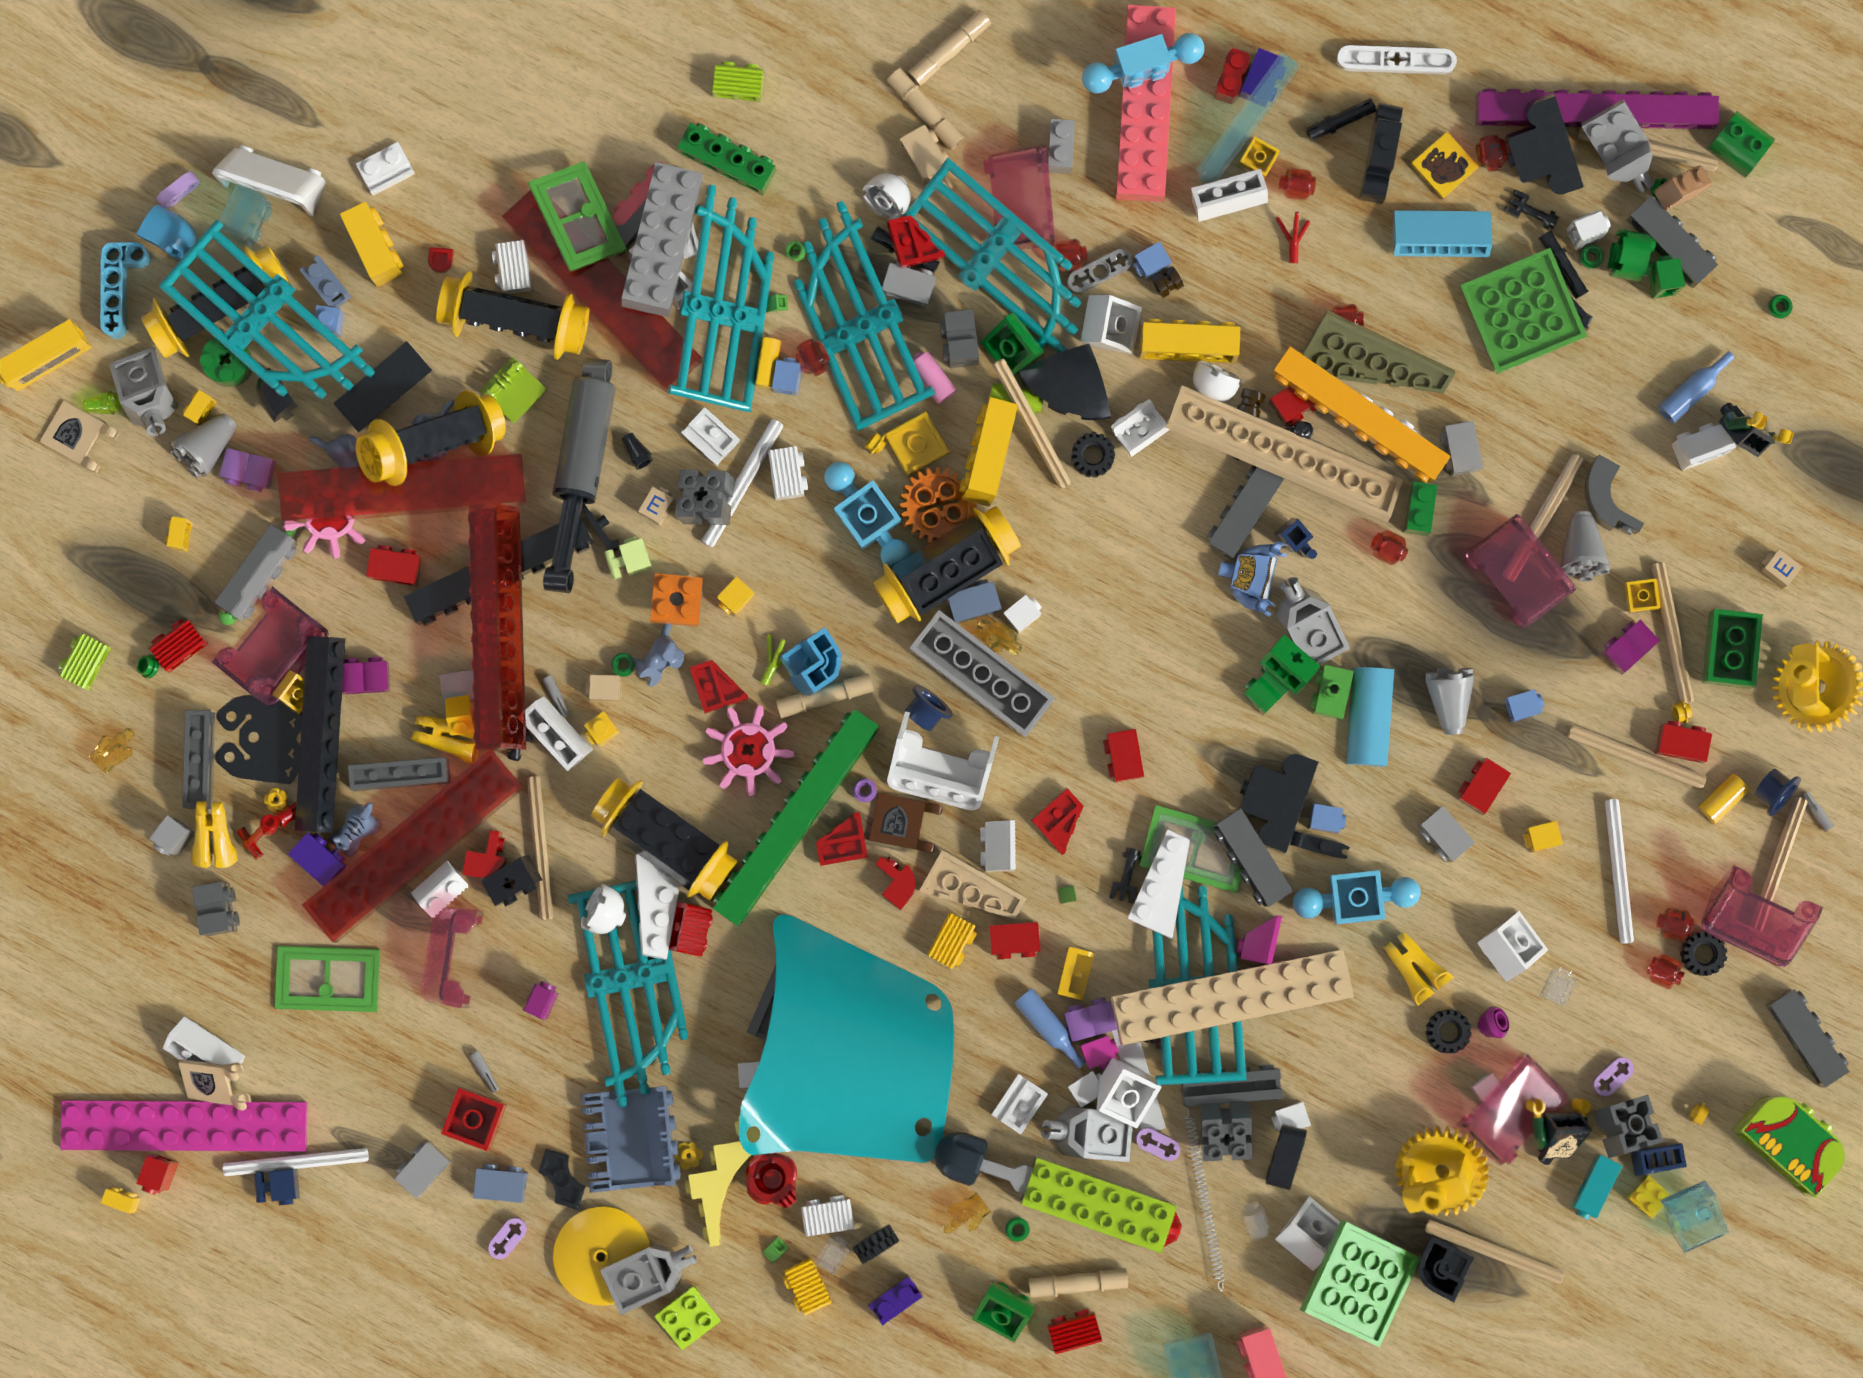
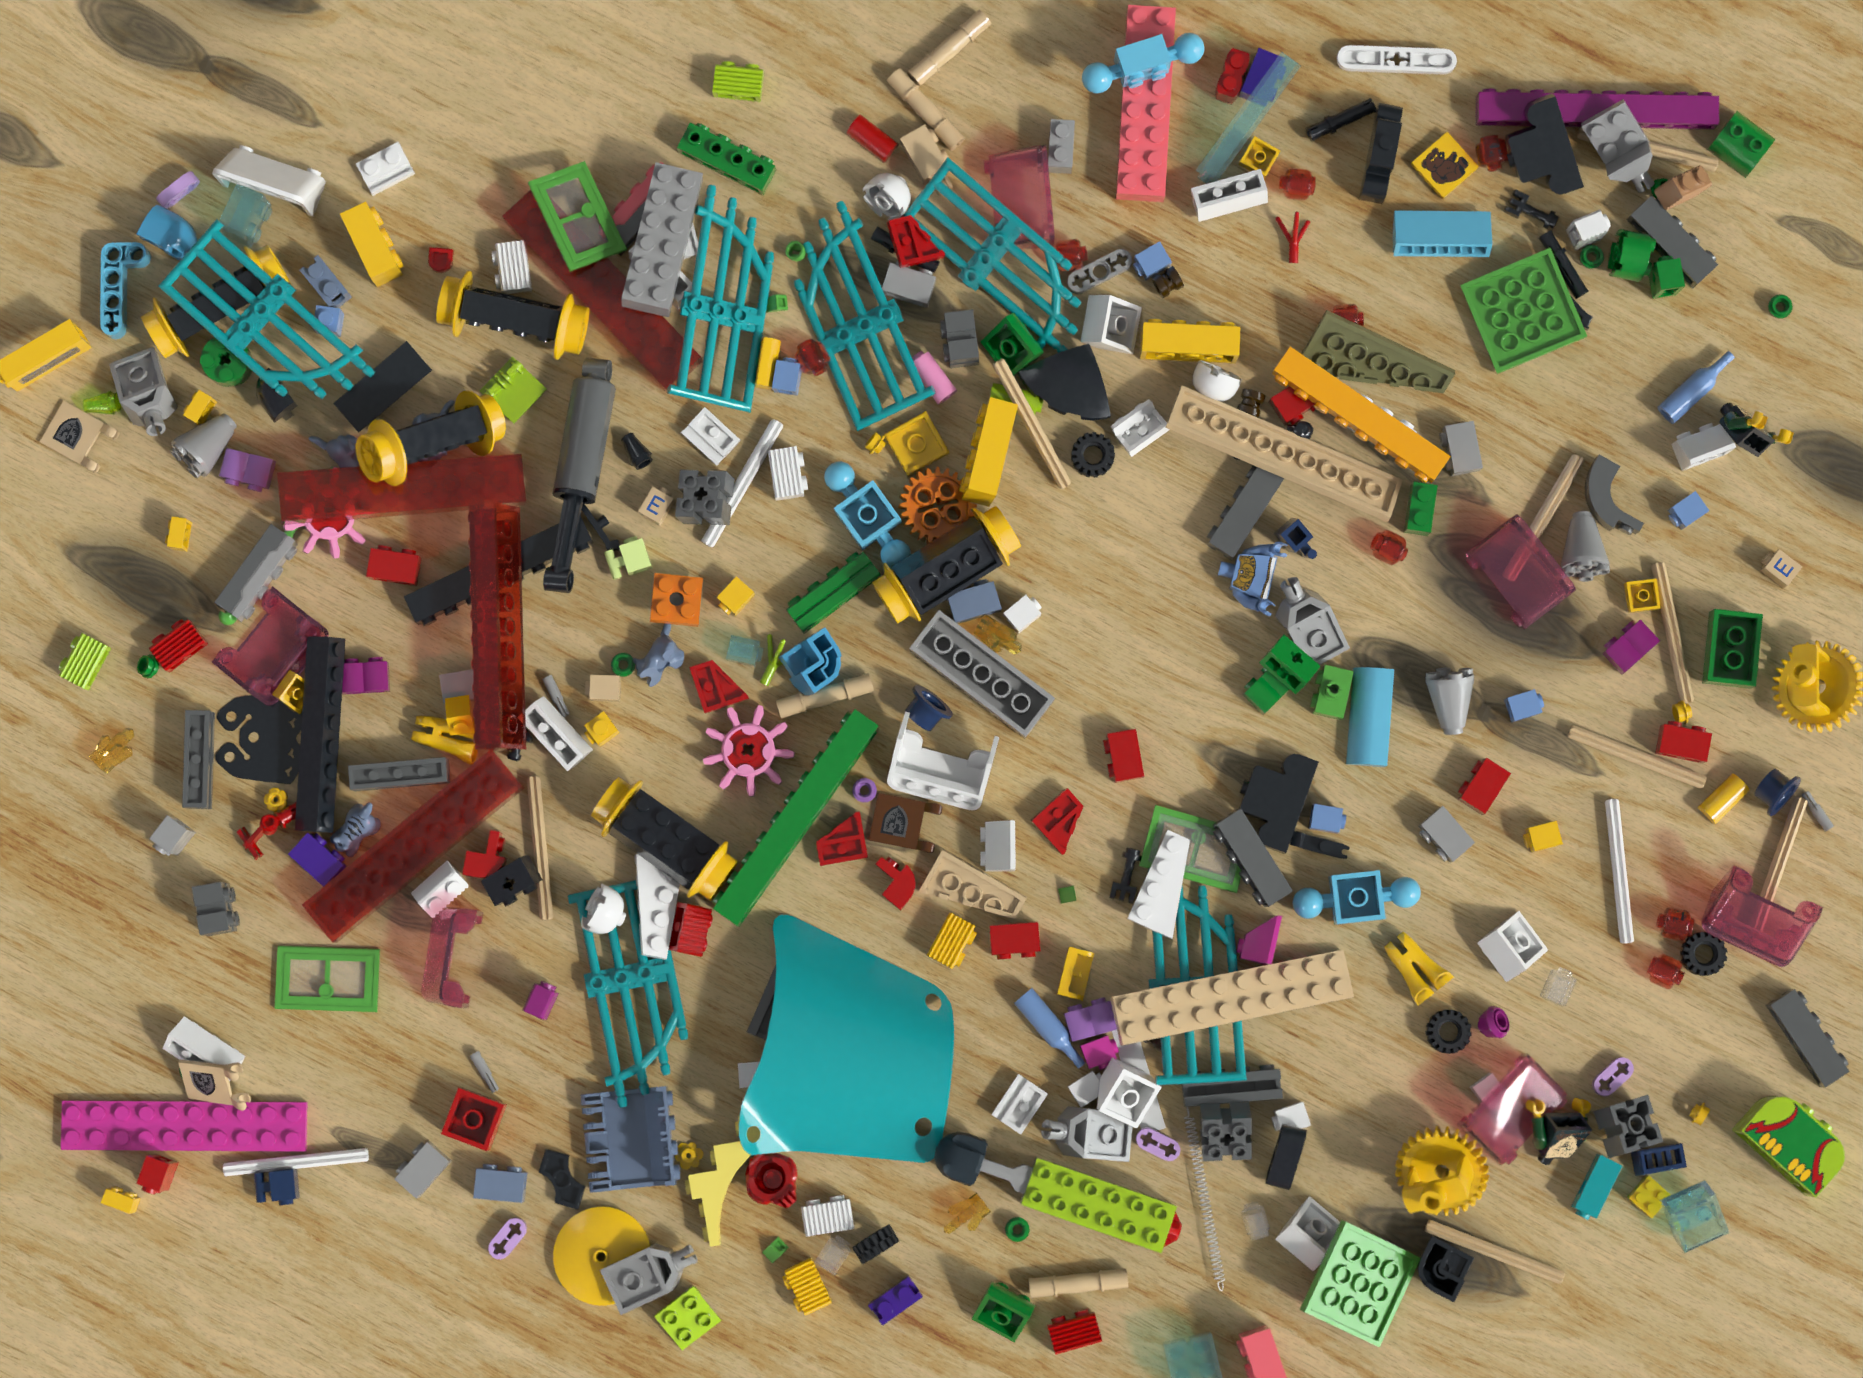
yellow piece [191,801,238,868] -> none
none -> clear light blue brick [726,635,764,667]
none -> green brick [786,551,881,634]
none -> red brick [846,114,899,163]
none -> medium blue brick [1668,491,1709,530]

